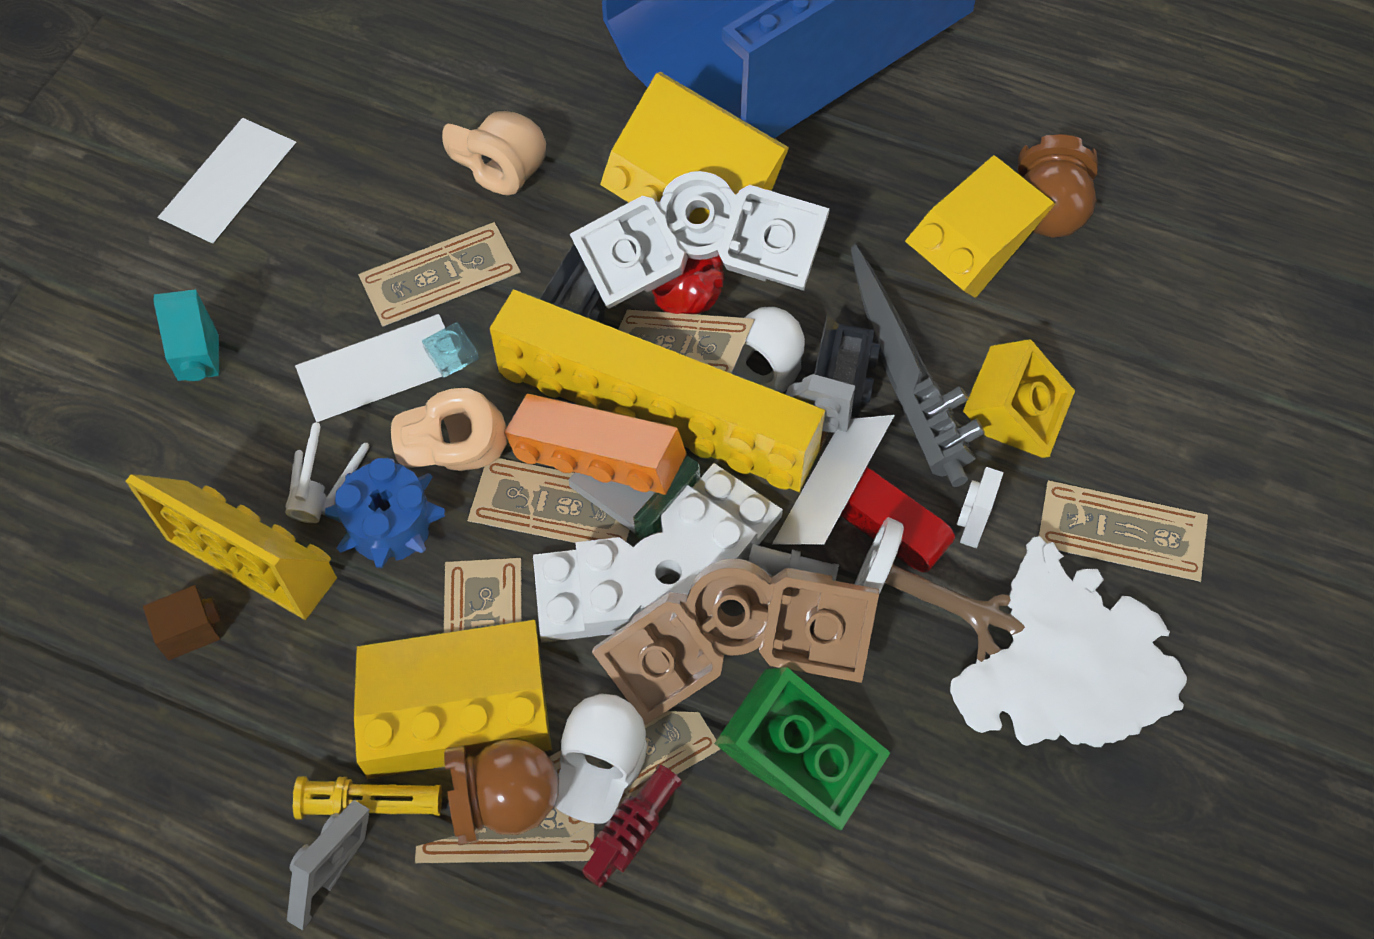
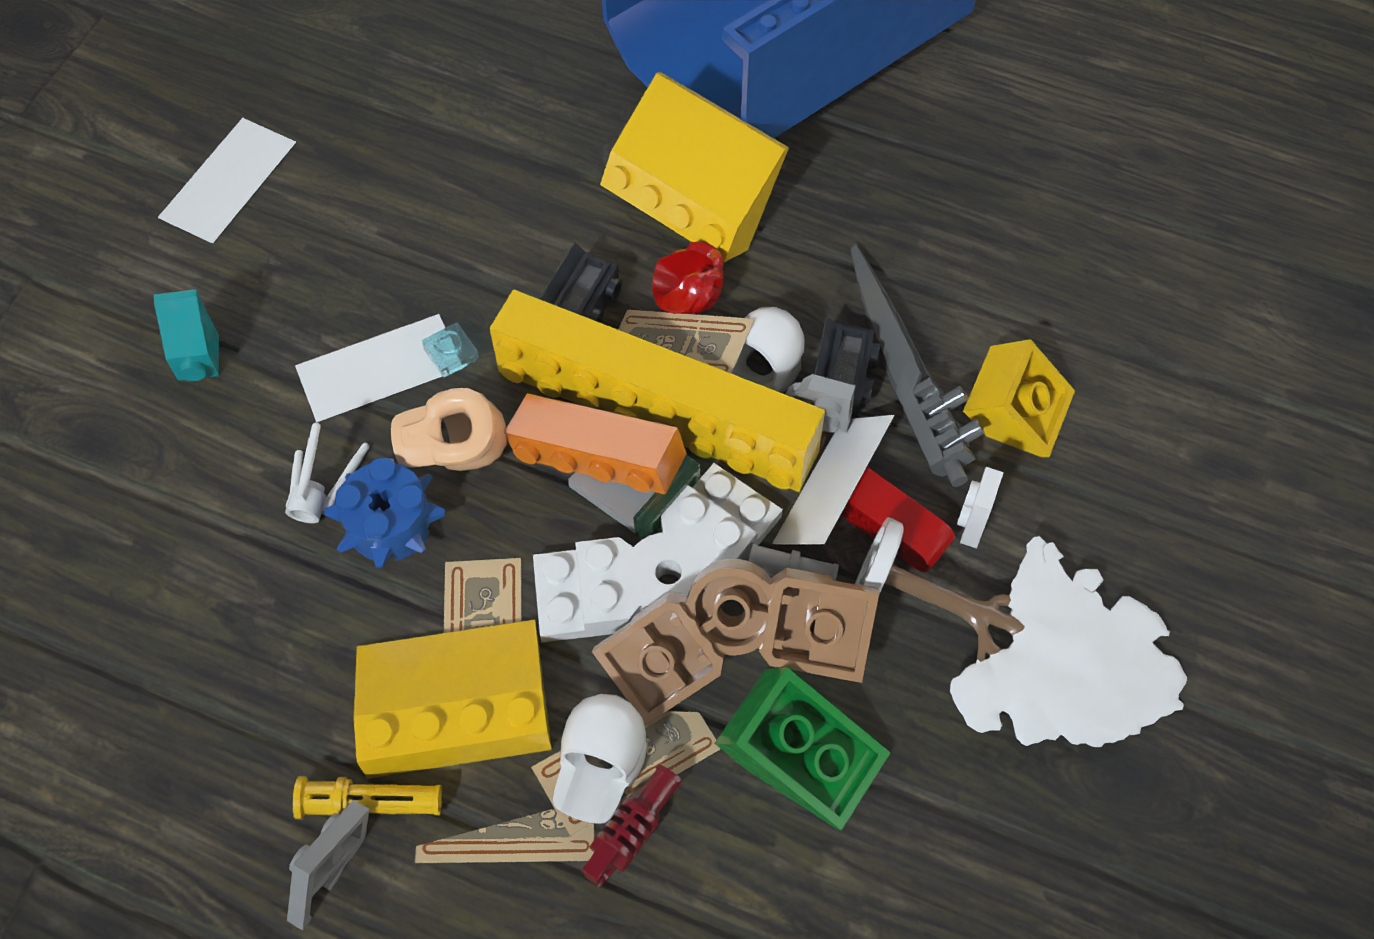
yellow slope [125,474,337,620] -> none
reddish brown brick [143,585,222,661] -> none
sticker [358,222,521,327] -> none
light nougat piece [442,111,546,196] -> none
dark orange tile [444,739,559,846] -> none
sticker [467,458,629,543] -> none
white plate [570,171,829,309] -> none
yellow slope [905,155,1055,298] -> none
dark orange tile [1018,134,1098,238] -> none
sticker [1039,480,1208,582] -> none

